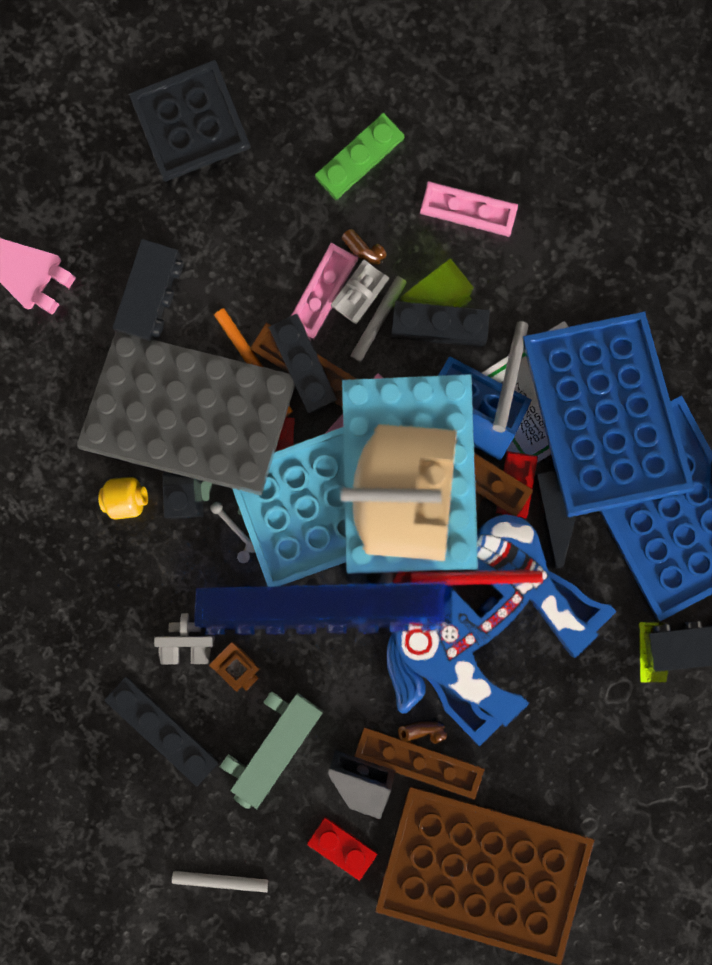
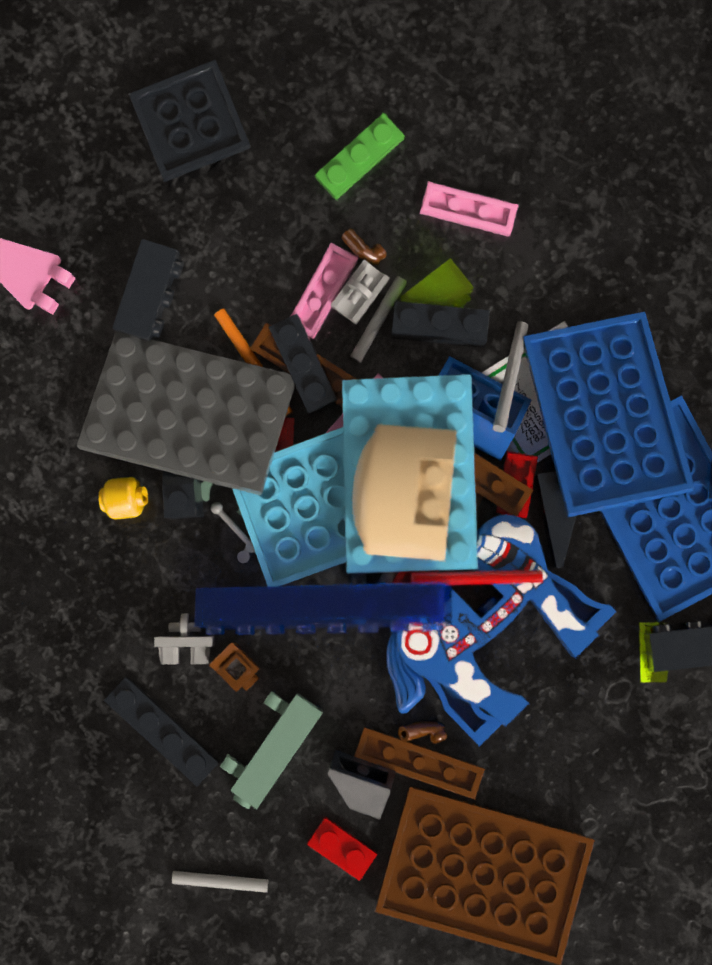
light grey bar [341,488,442,503] -> none

